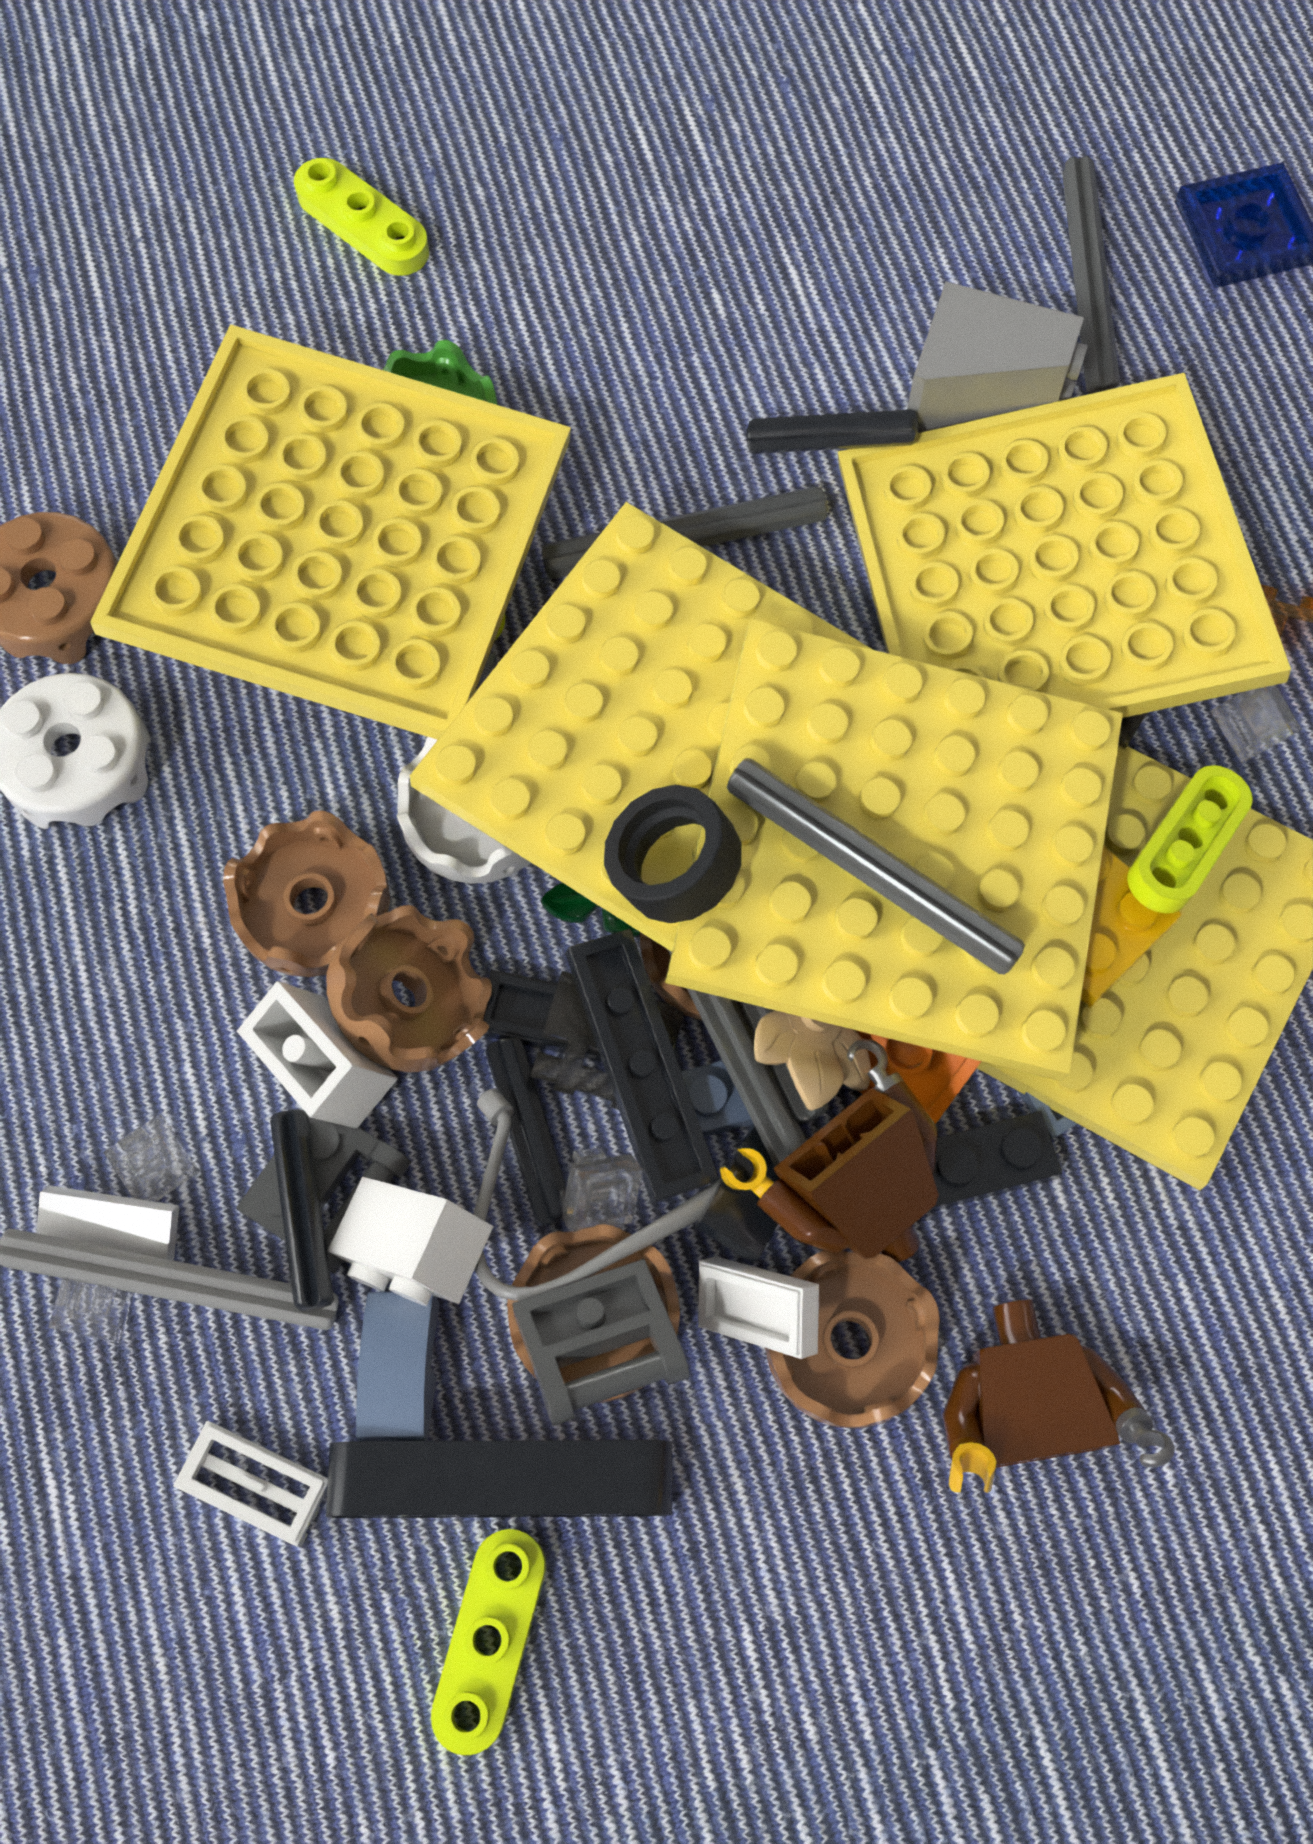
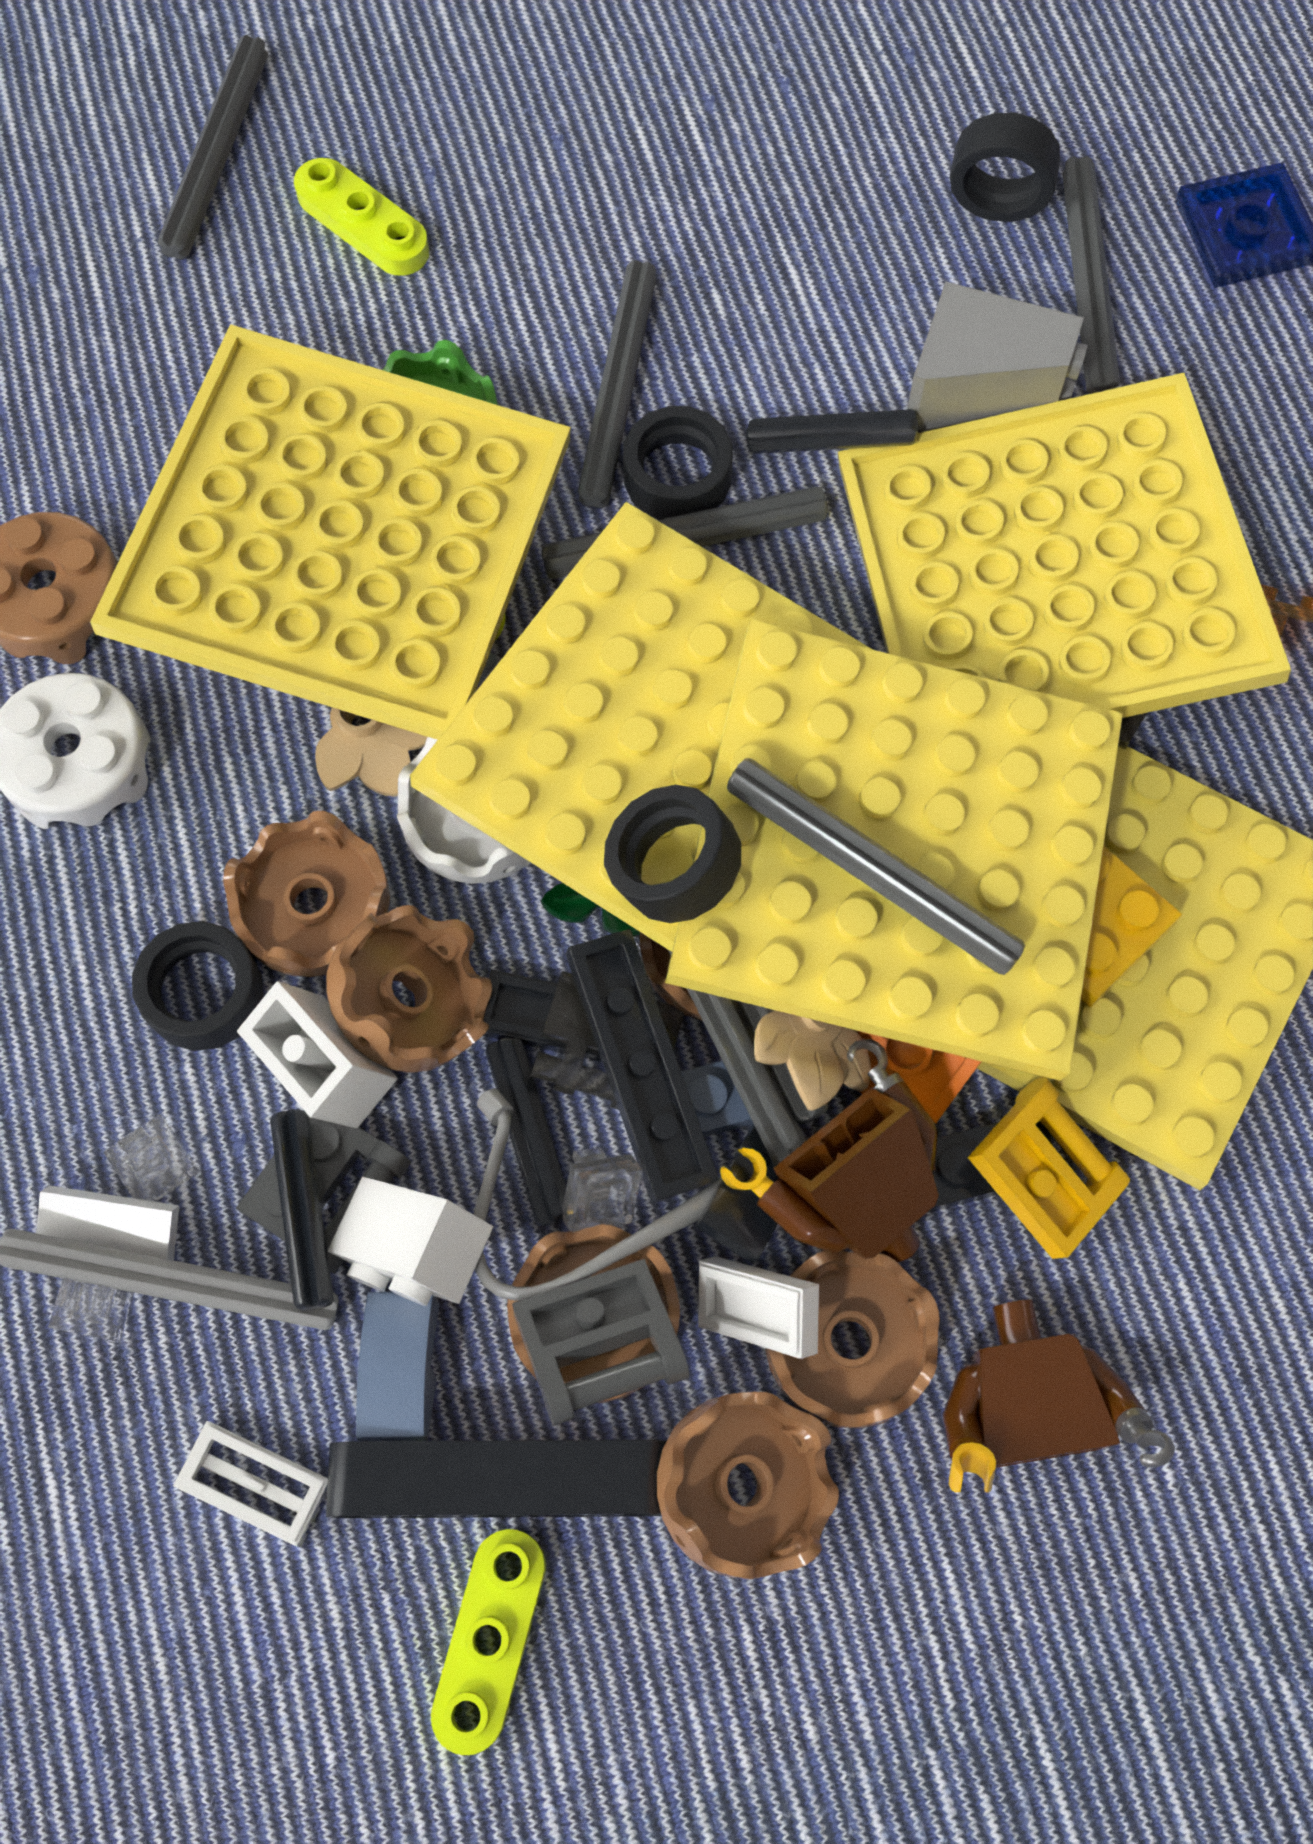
neon yellow plate [1127,765,1253,913] -> none
clear tile [1210,685,1302,763] -> none
none -> black tyre [132,921,263,1051]
none -> dark grey axle [158,35,268,260]
none -> tan plate [315,707,427,797]
none -> dark grey axle [578,260,656,509]
none -> black tyre [623,406,733,520]
none -> medium nougat plate [657,1392,839,1579]
none -> black tyre [950,112,1060,222]
none -> yellow plate [967,1077,1130,1259]

